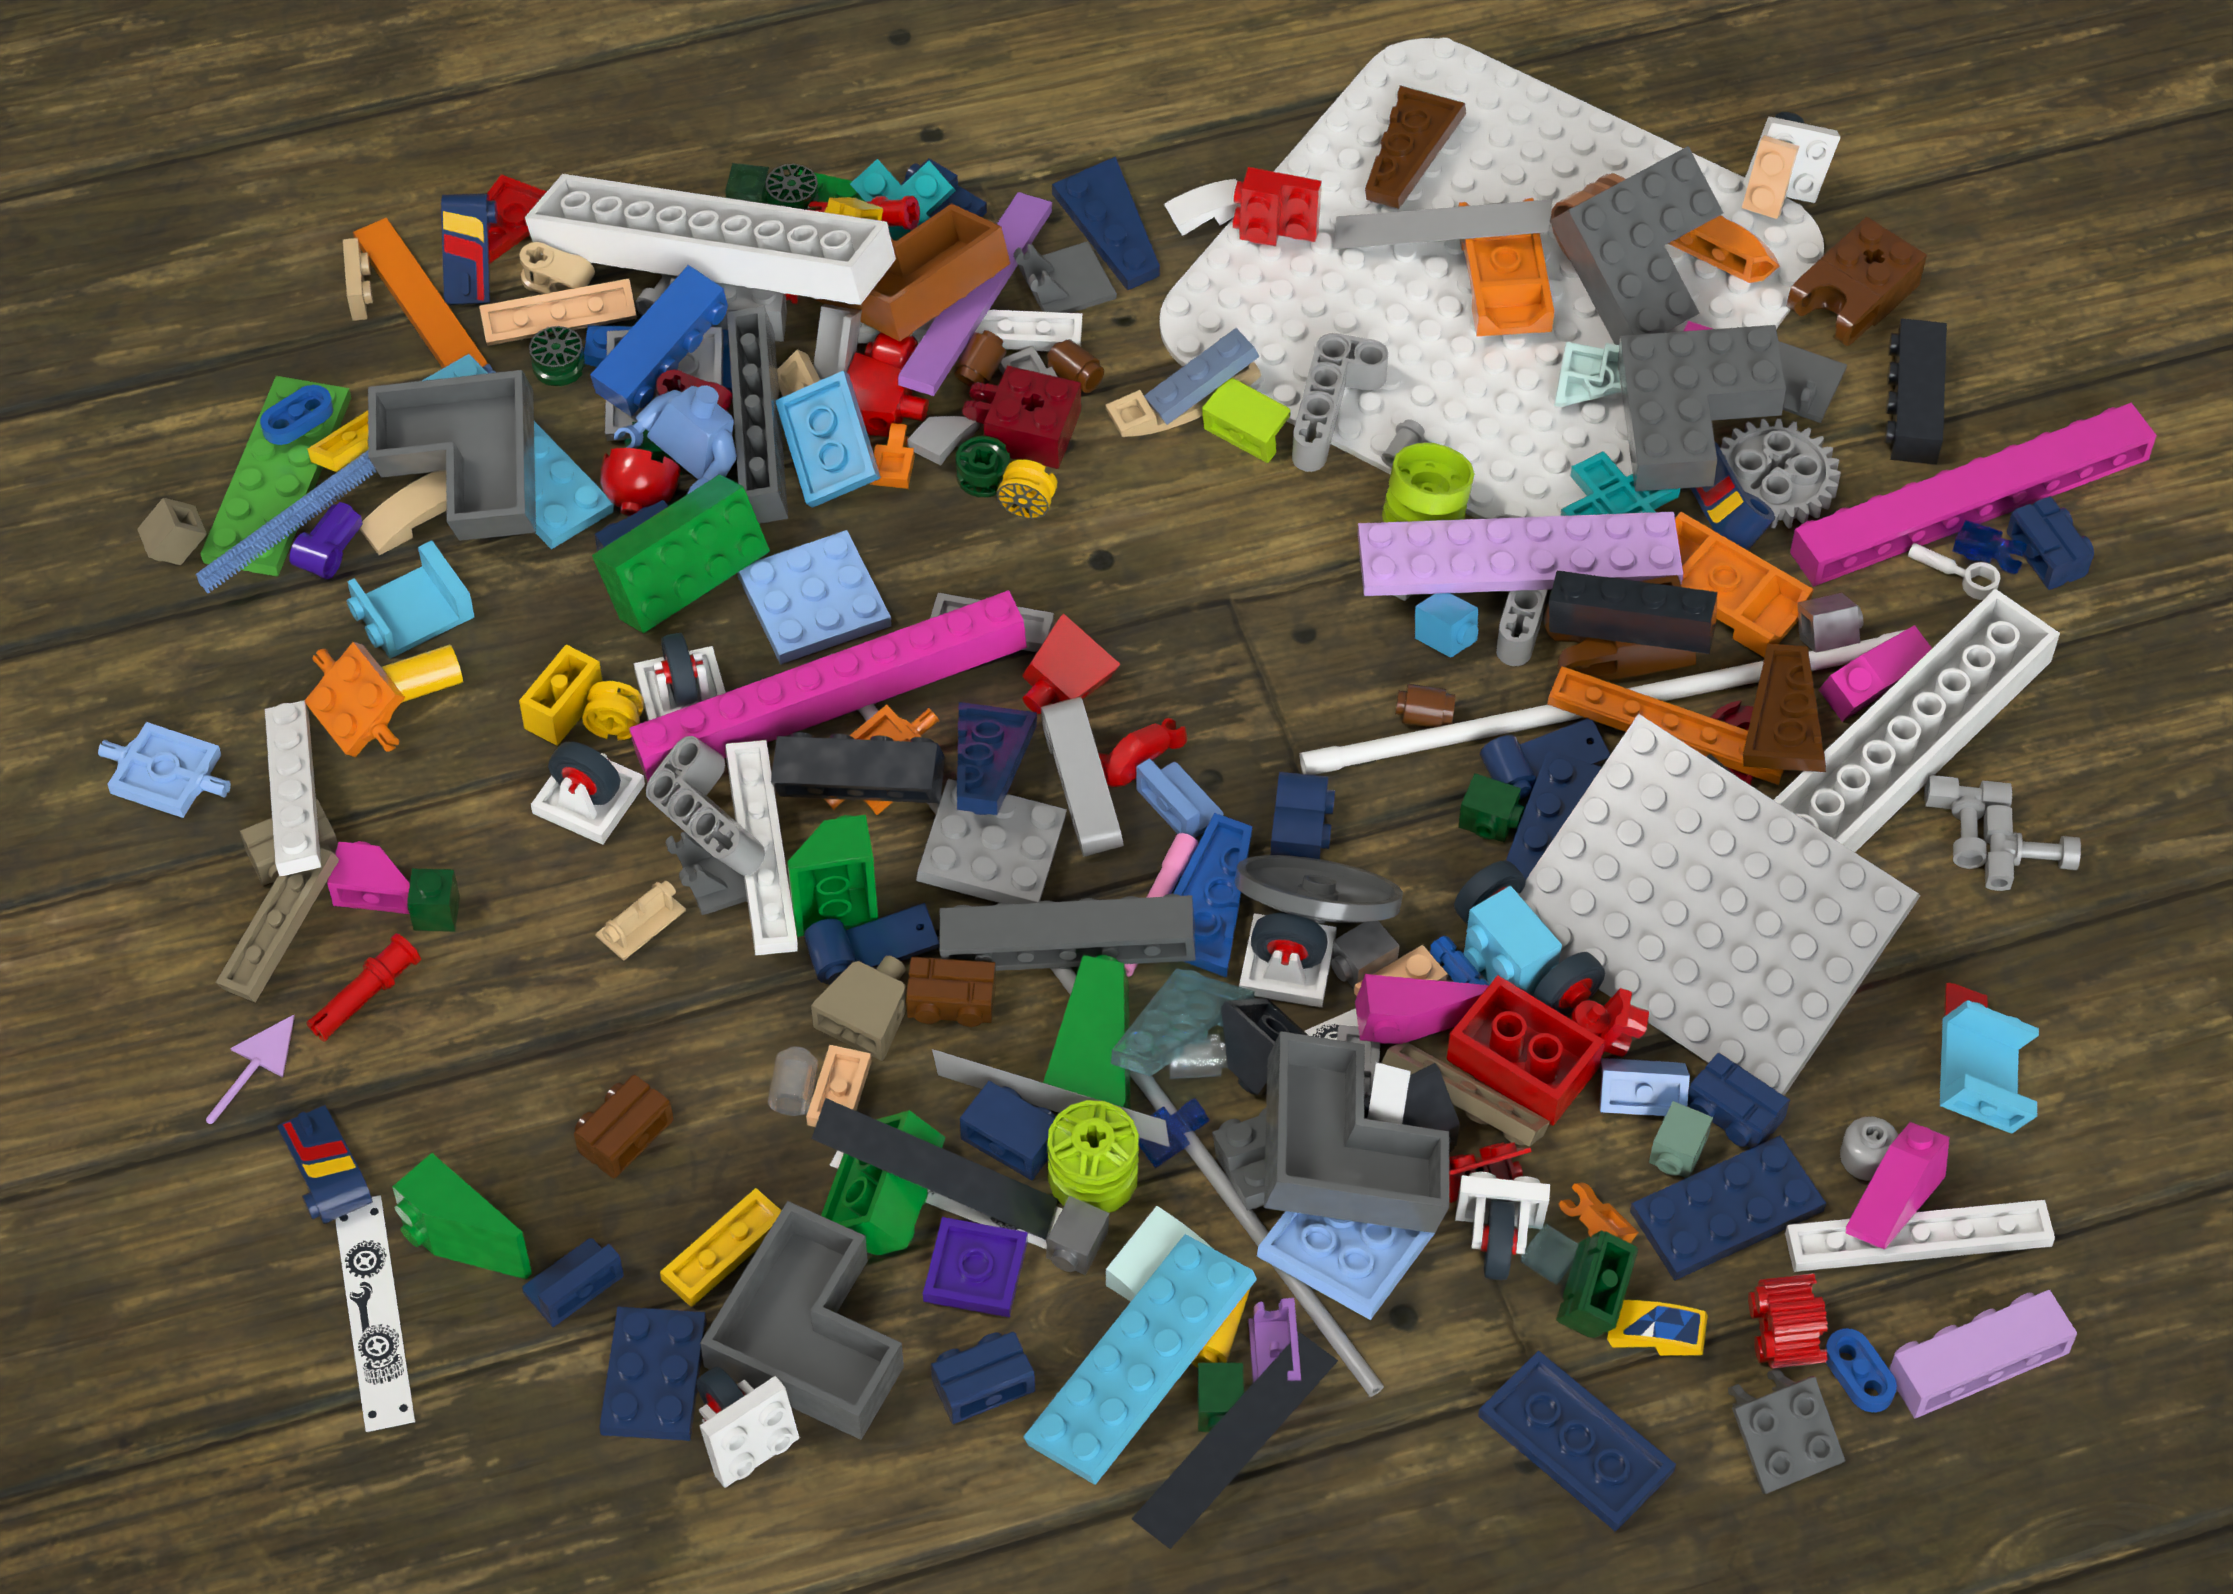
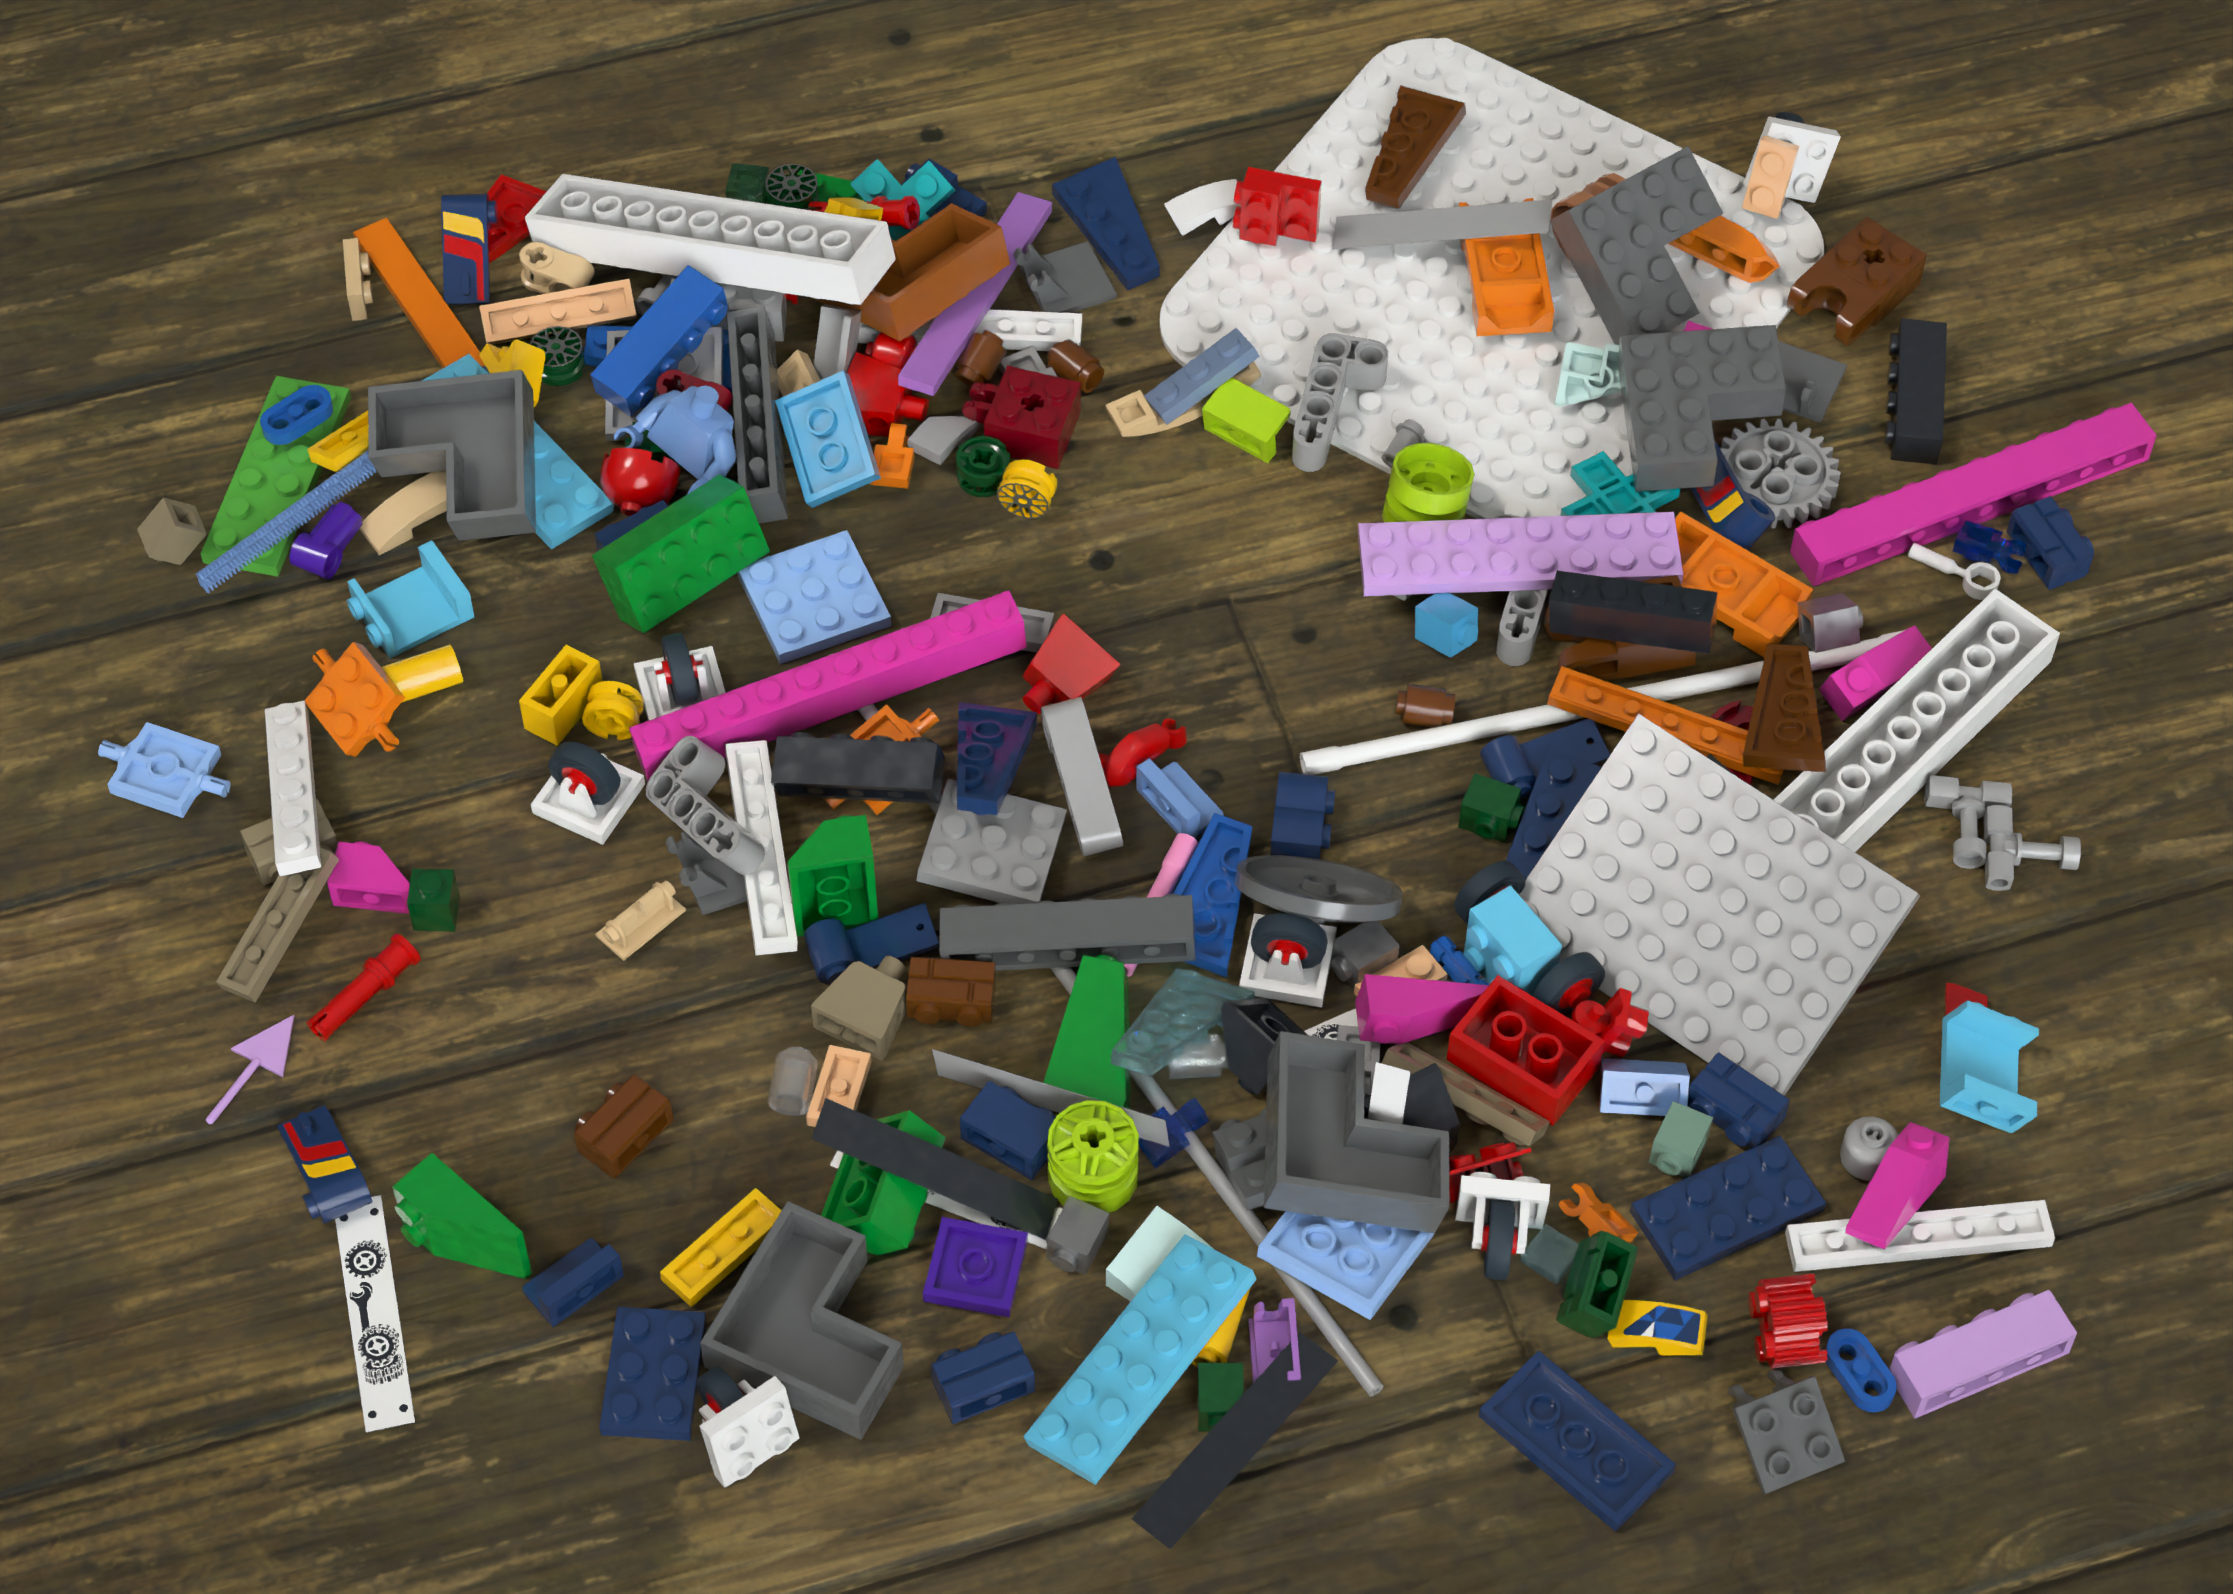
none -> yellow slope [479,340,545,407]

